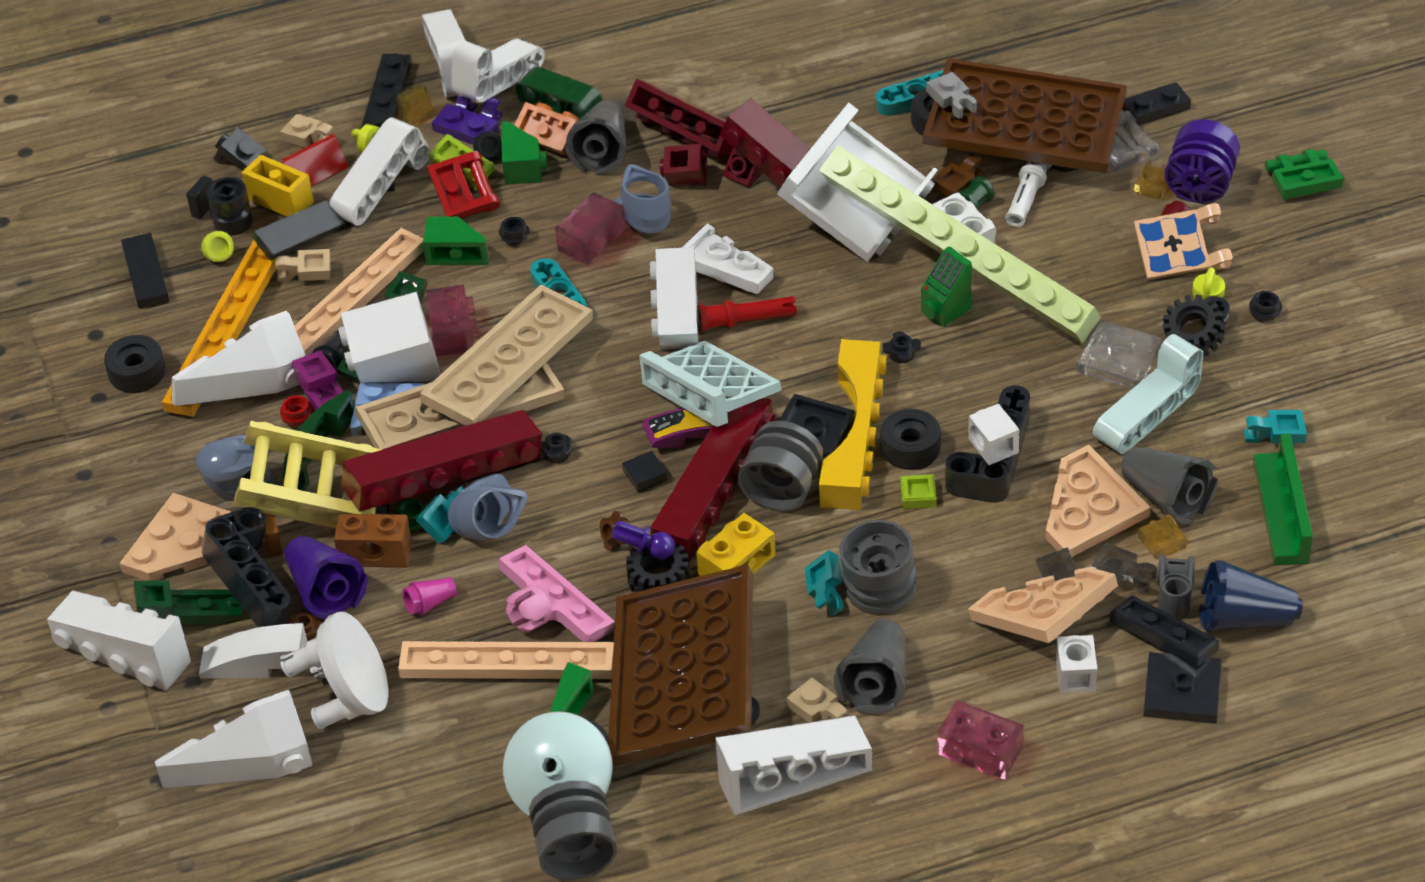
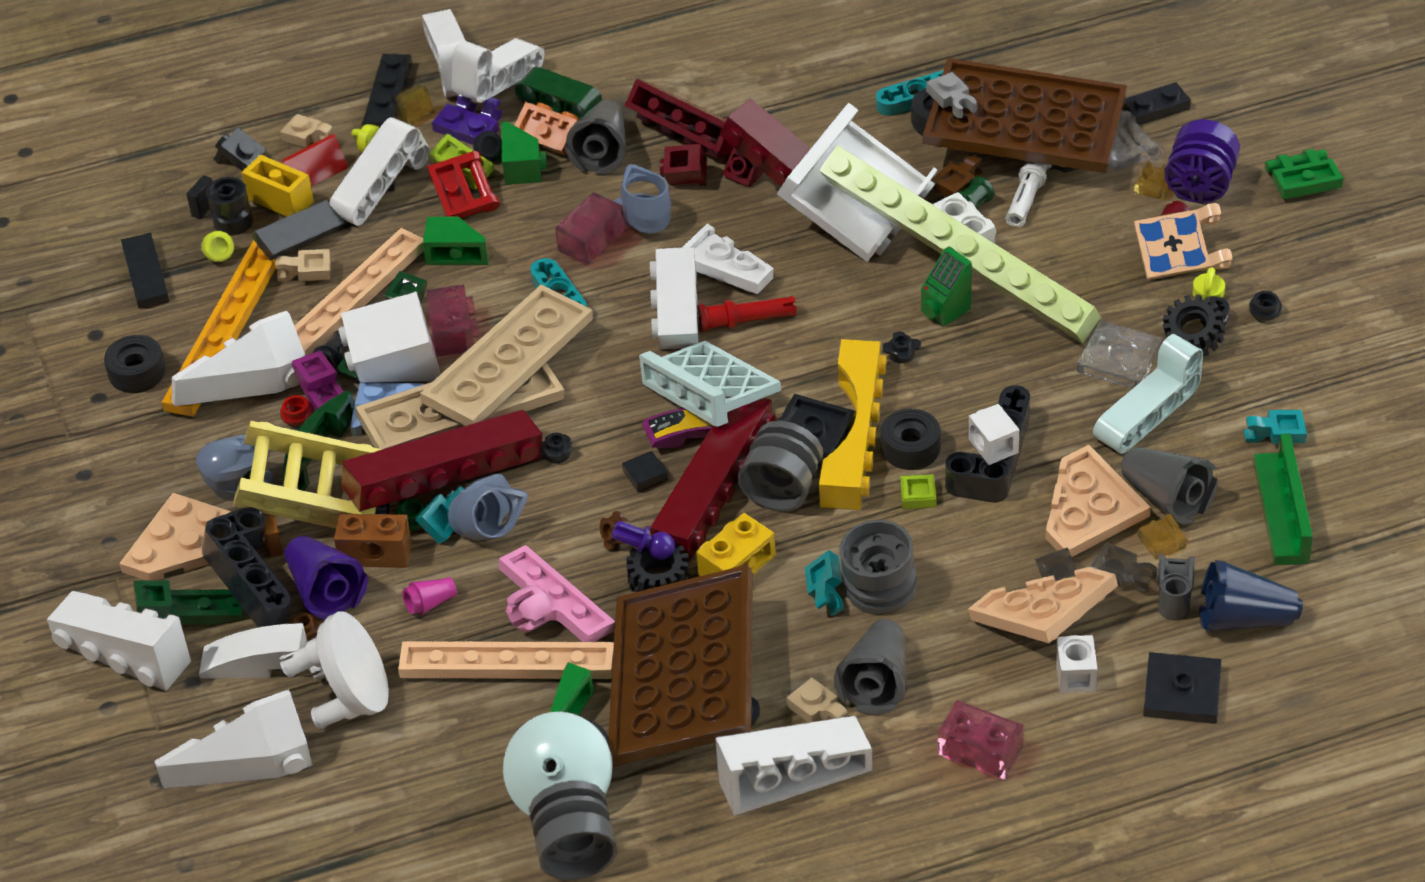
black plate [499,216,530,245] -> none
black tile [1110,595,1219,667] -> none

